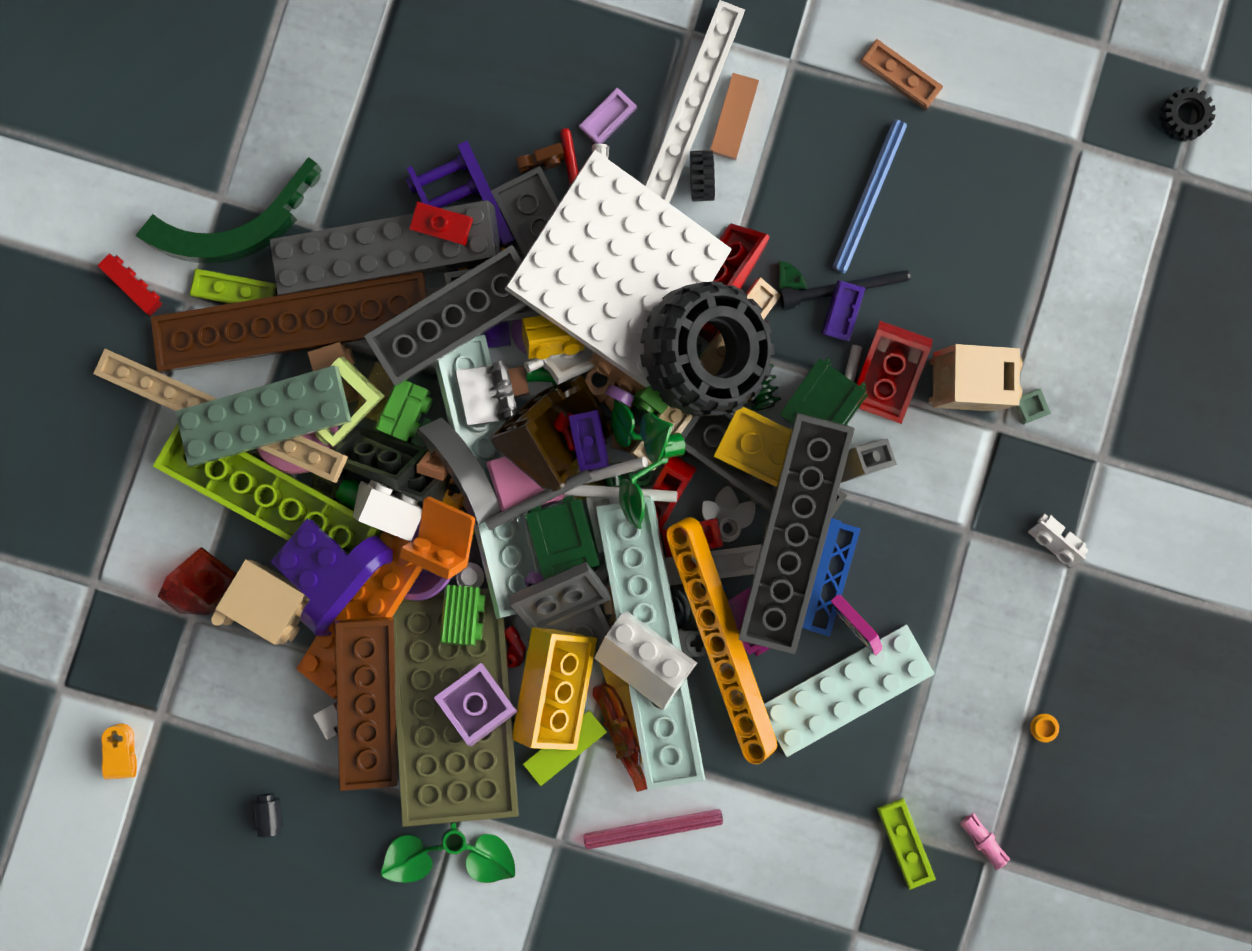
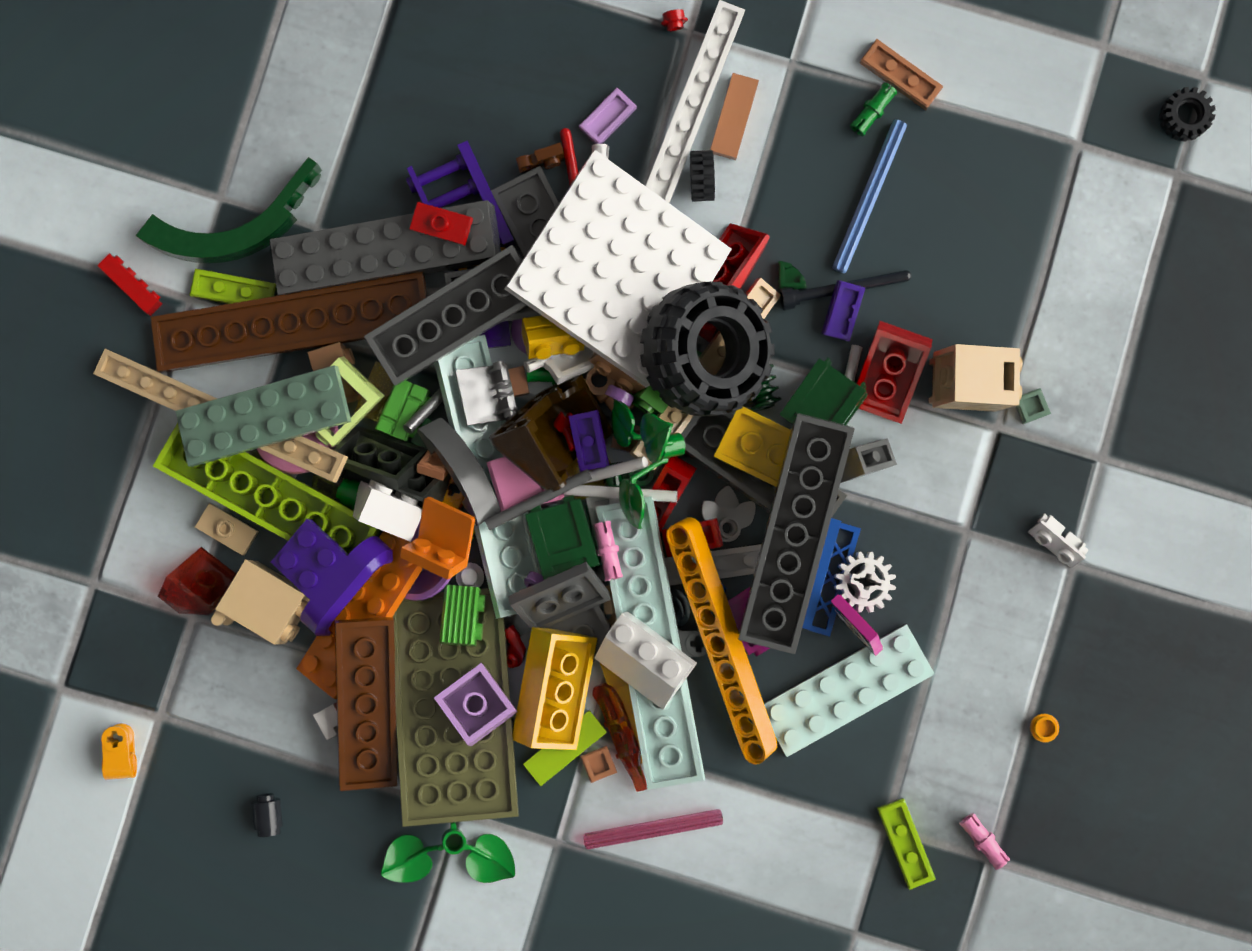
none -> tan plate [195,503,259,556]
none -> flat silver bar [403,388,443,434]
none -> nougat tile [580,745,617,783]
none -> bright pink pin [593,521,623,581]
none -> red plate [661,9,688,31]
none -> white gear [834,552,896,613]
none -> green pin [850,82,897,136]

